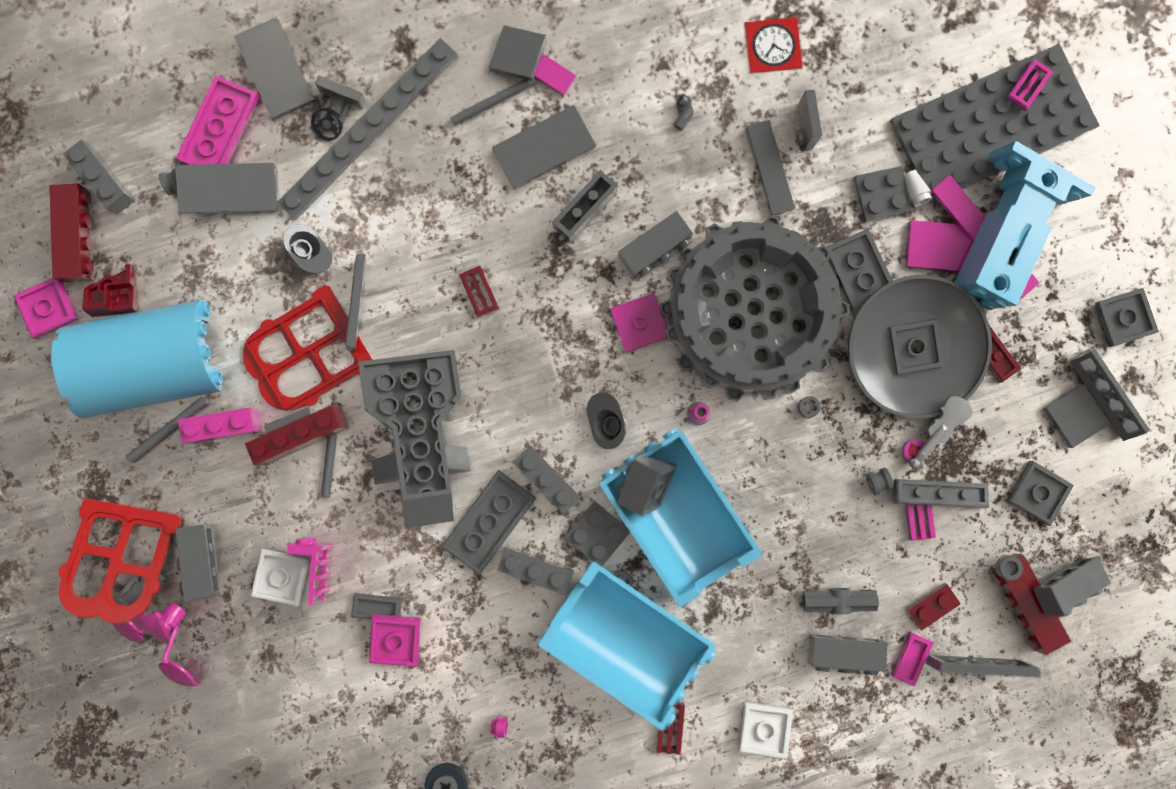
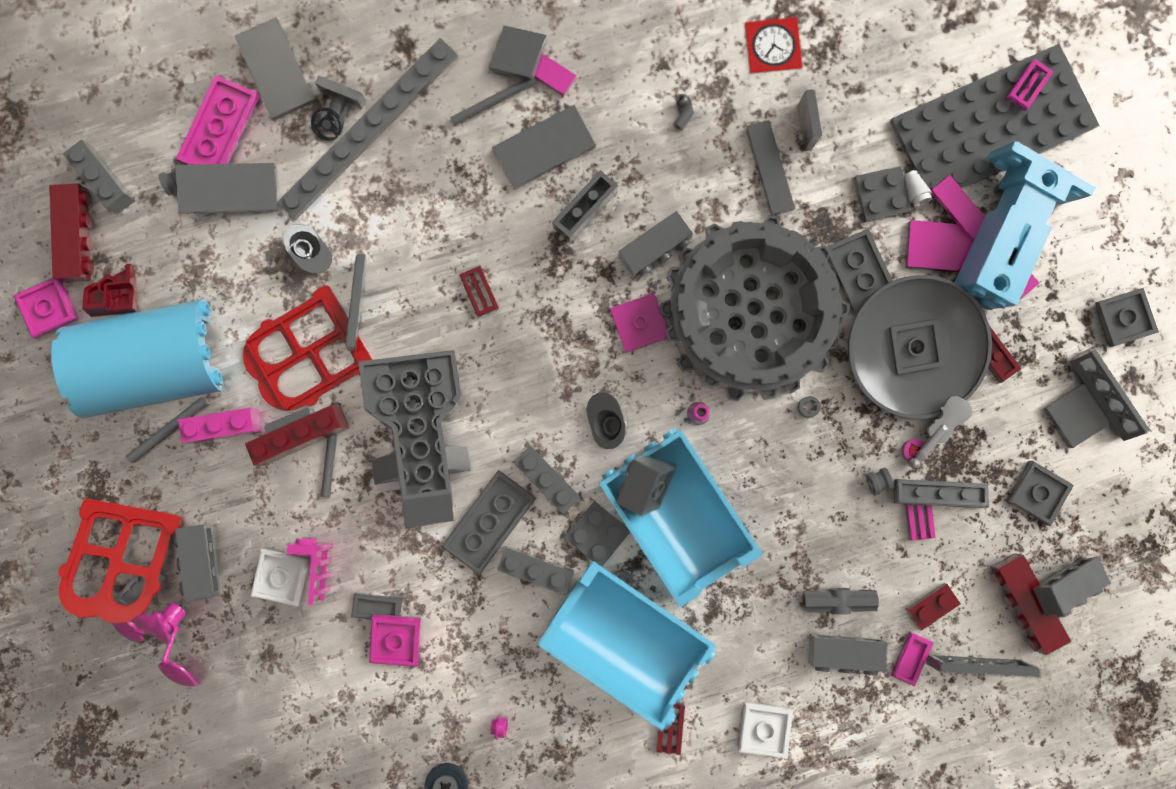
dark grey tile [995,555,1023,580] -> none

